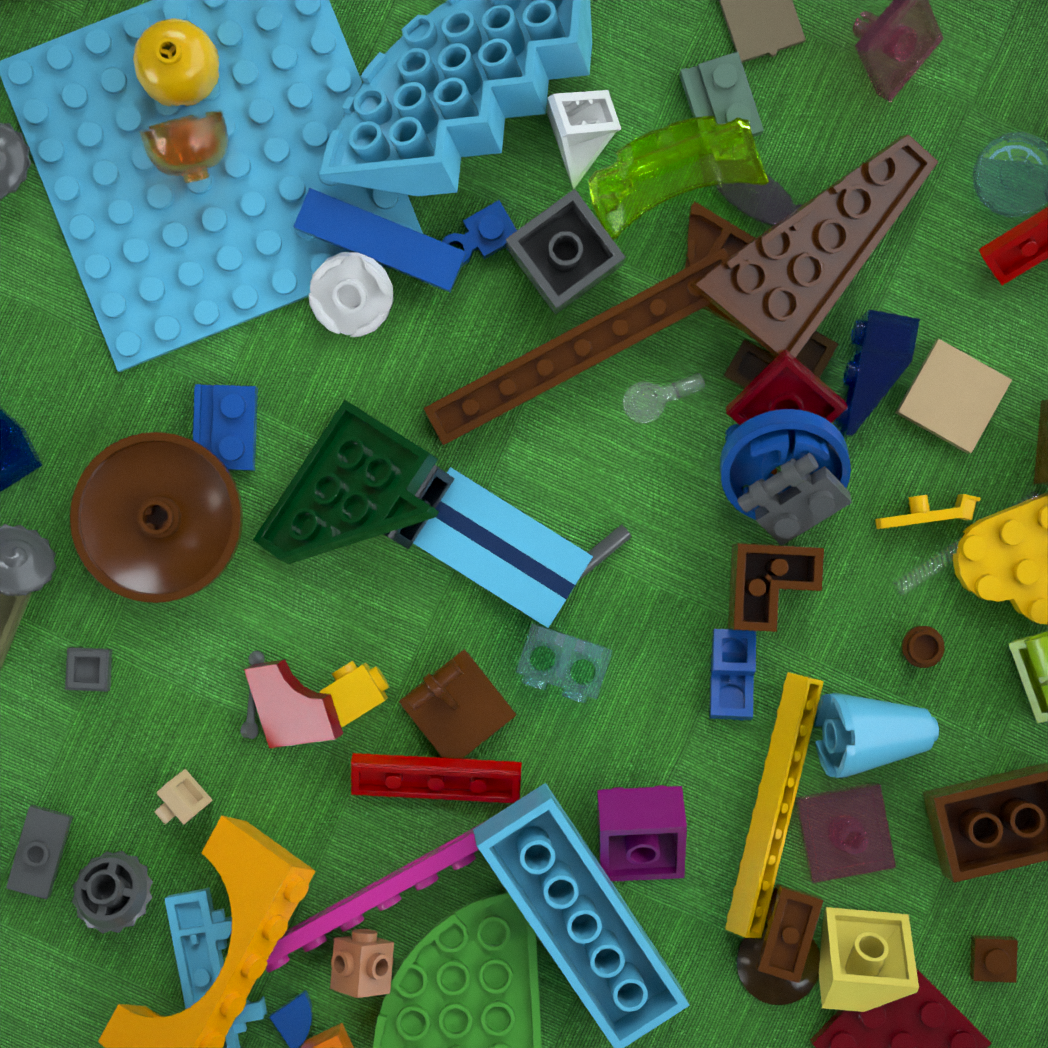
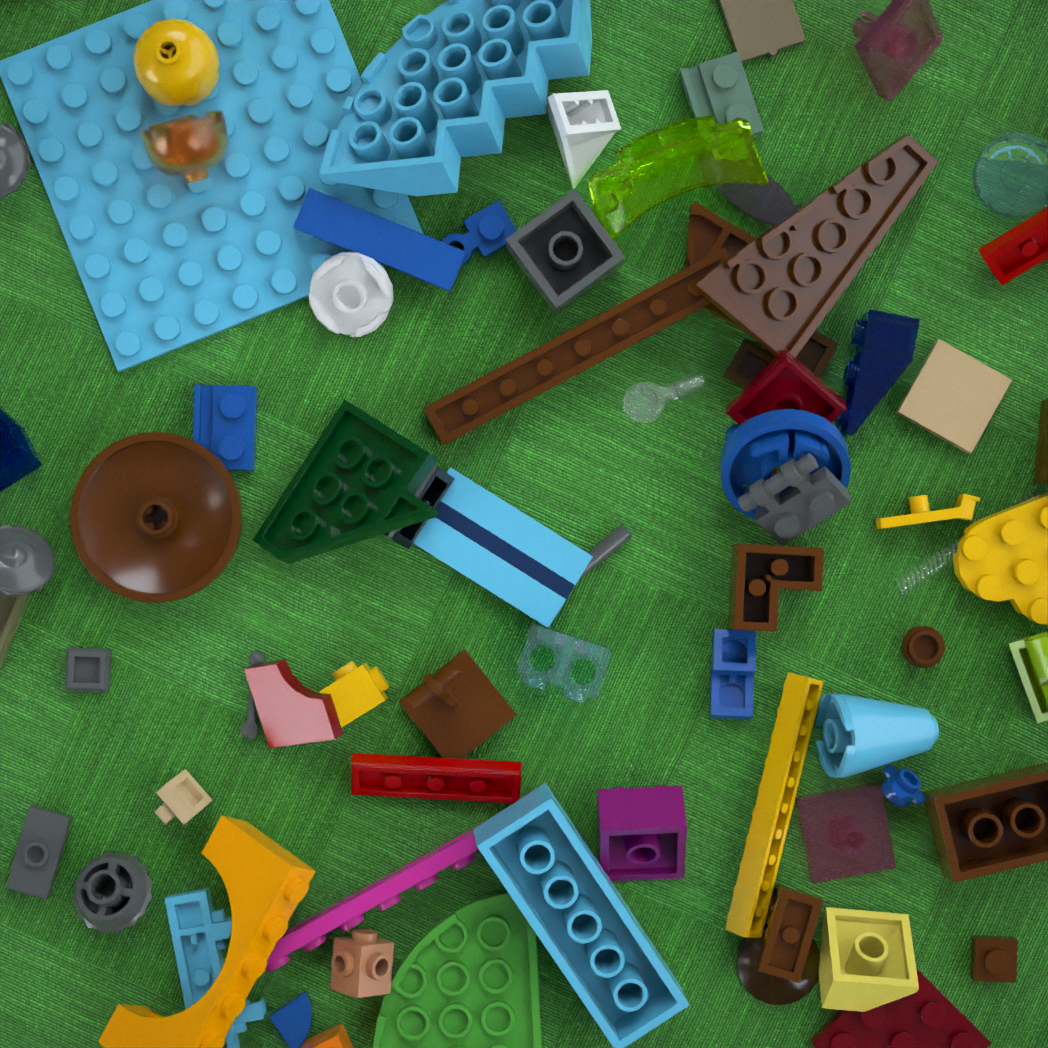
none -> blue plate [881,765,925,808]

